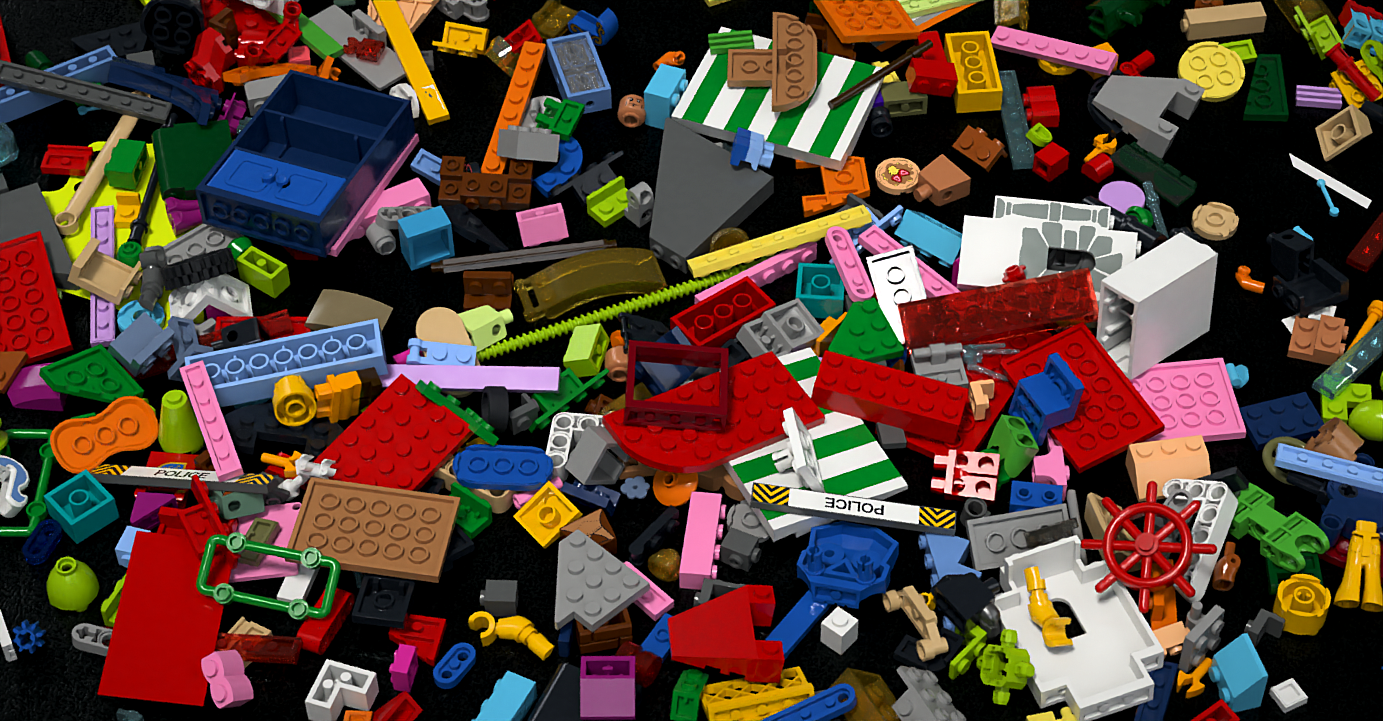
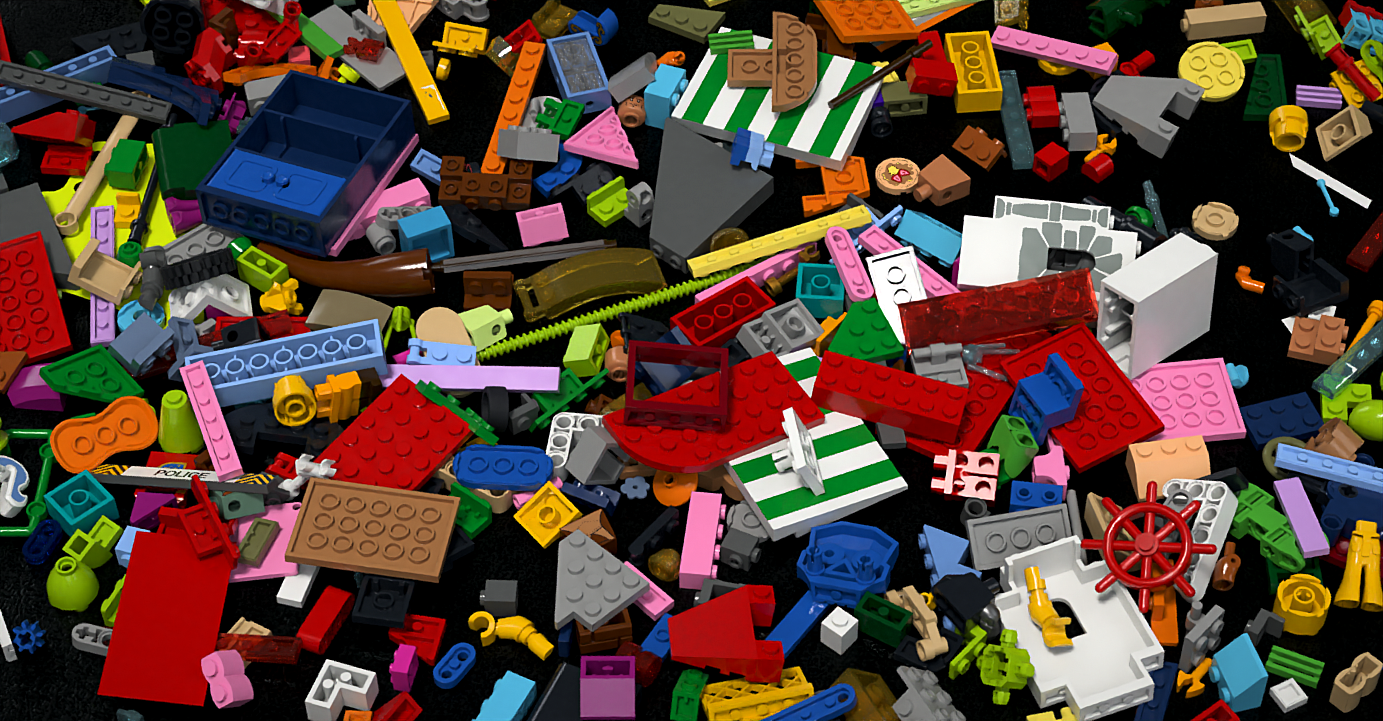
green bar [196,532,341,621] -> none
light orange bar [261,451,302,478] -> none
white plate [389,83,419,118] -> none
tile [750,482,956,536] -> none
light nougat bracket [968,379,995,420] -> none
red plate [1002,265,1026,286] -> none
clear smoke hinge [1023,517,1079,548] -> none
lime tile [1025,123,1052,147] -> none
lavender tile [1098,181,1145,214] -> none
clear green windscreen [1110,141,1198,208] -> none
light nougat brick [1153,621,1190,659] -> none
none -> red slope [11,109,96,147]
none -> lime brick [62,515,125,569]
none -> reddish brown brick [257,241,435,298]
none -> yellow rock [260,278,304,317]
none -> neon yellow tile [338,63,360,84]
none -> lime plant [384,306,416,352]
none -> yellow tile [436,58,451,81]
none -> bright pink tile [563,106,639,169]
none -> light grey slope [608,52,658,103]
none -> olive wing [648,4,725,44]
none -> pearl gold bar [764,245,820,297]
none -> dark green brick [854,591,913,649]
none -> light grey brick [1058,92,1097,151]
none -> bright green tile [1265,645,1325,688]
none -> yellow piece [1269,105,1308,152]
none -> lavender tile [1273,477,1330,558]
none -> tan brick [1329,652,1383,713]

